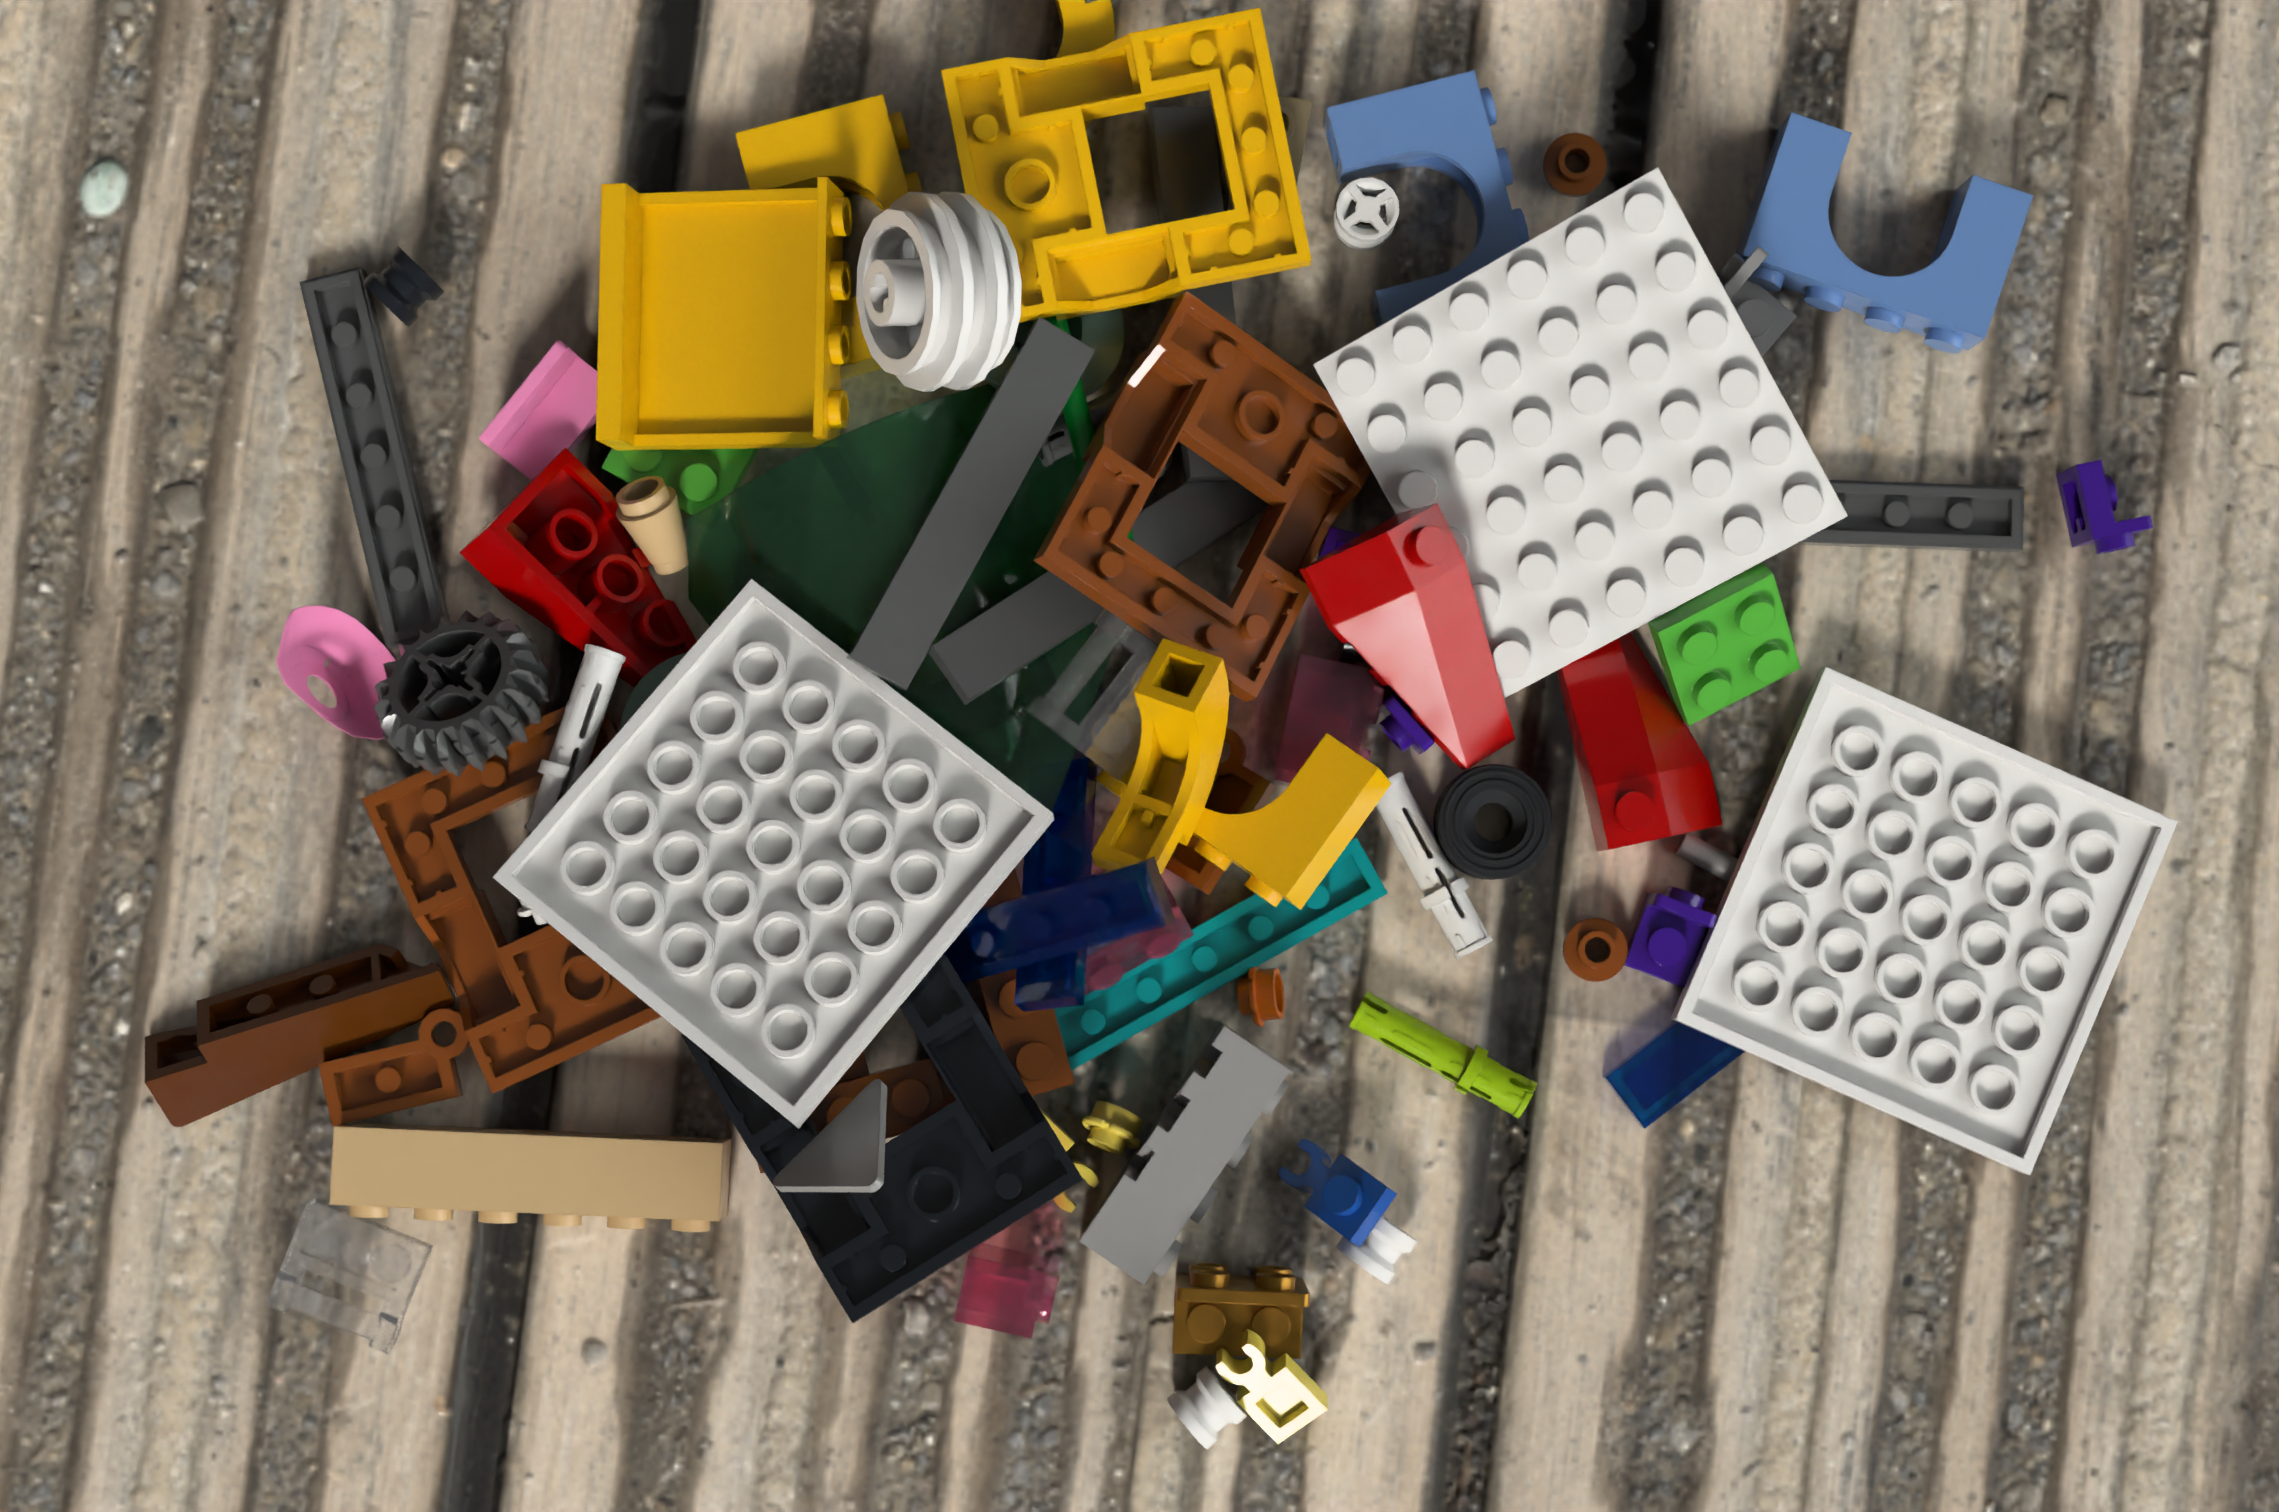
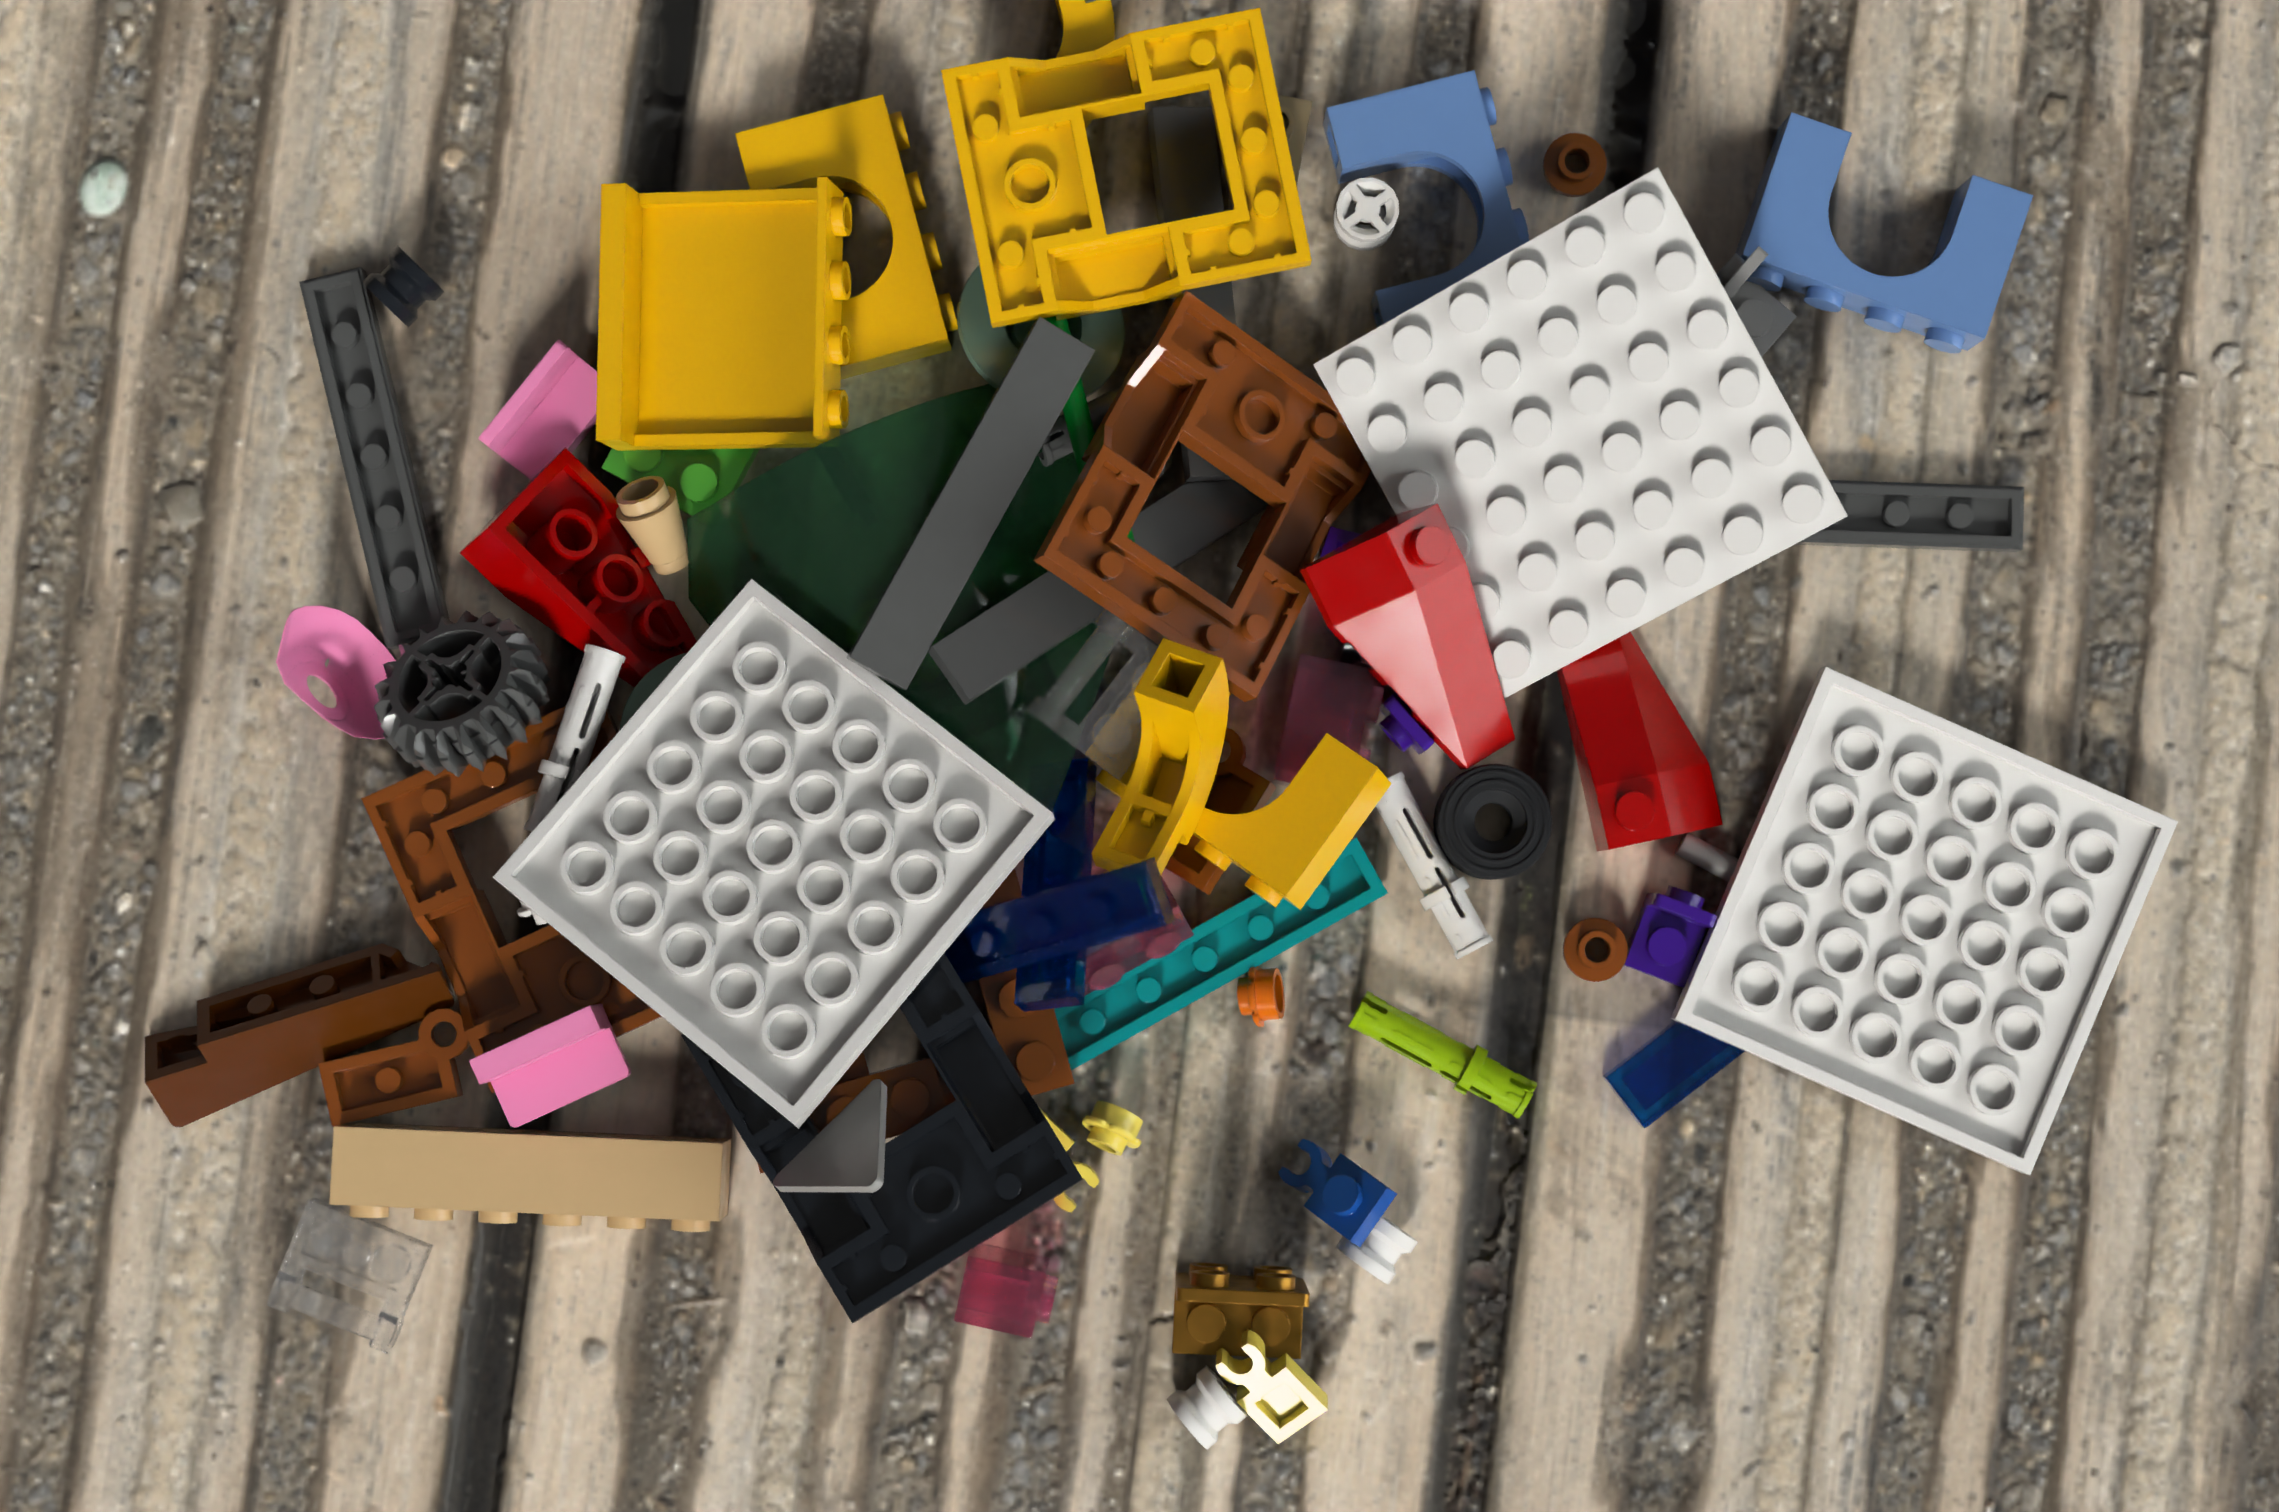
white wheel [856,191,1022,392] -> none
light grey wedge [1079,1022,1290,1284] -> none
bright green plate [1648,562,1801,726] -> none
dark purple bracket [2056,460,2153,554] -> none
none -> bright pink panel [469,1004,631,1128]

